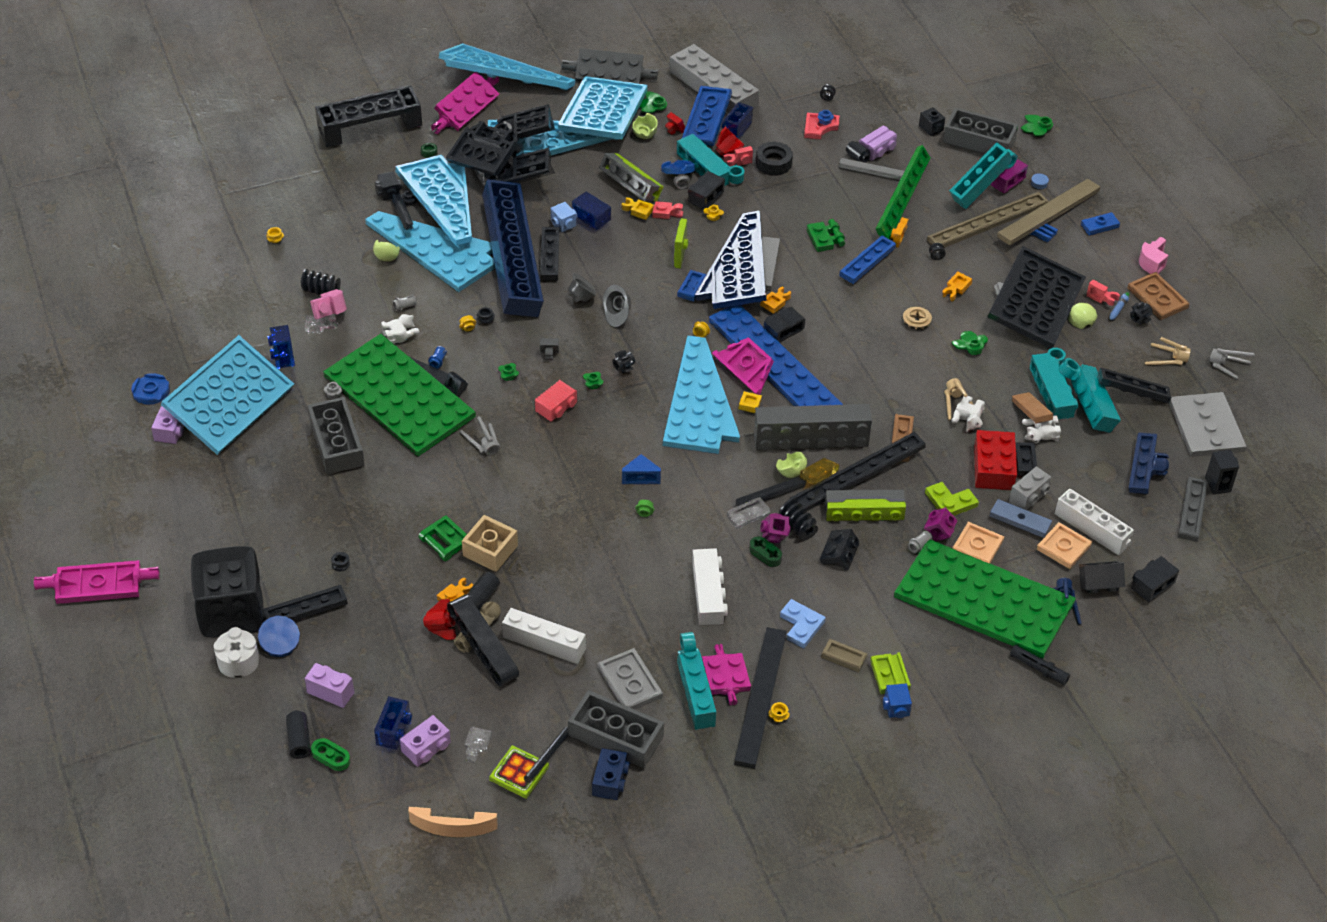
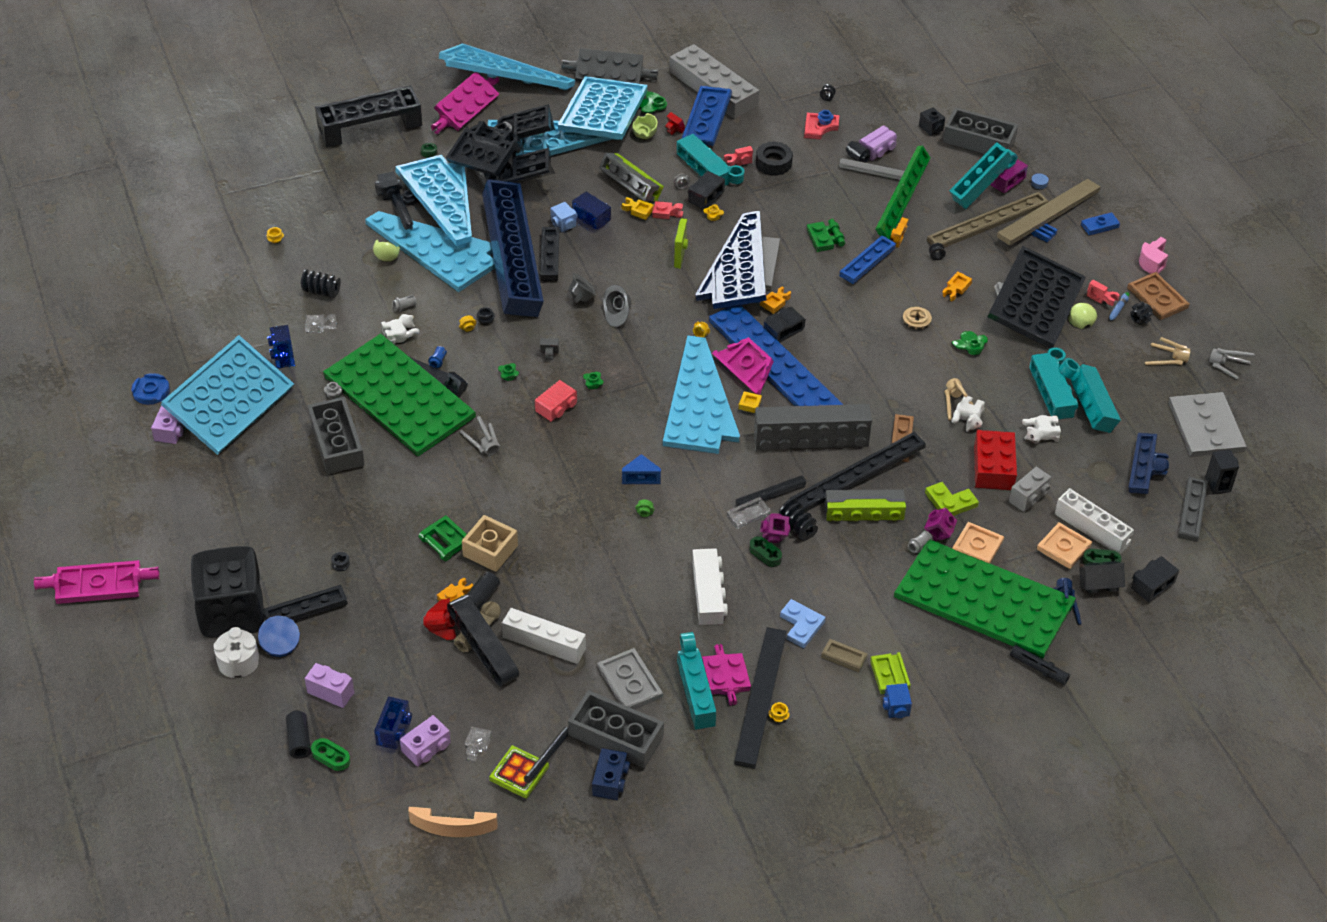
bright pink brick [310,289,347,319] -> none
black gear [612,350,635,373] -> none
blue tile [661,160,695,174] -> none
blue plate [677,270,707,302] -> none
red brick [716,126,744,157] -> none
clear blue brick [721,102,753,139] -> none
yellowish green hair [776,452,807,478] -> none
clear yellow plate [800,458,839,484] -> none
black bracket [820,529,860,570] -> none
sand blue tile [990,499,1052,538] -> none
medium nougat tile [1012,392,1053,424] -> none
black plate [1015,442,1037,476] -> none
green plate [1021,115,1053,136] -> none
black plate [1098,367,1172,403] -> none
none -> dark green beam [1082,549,1122,564]

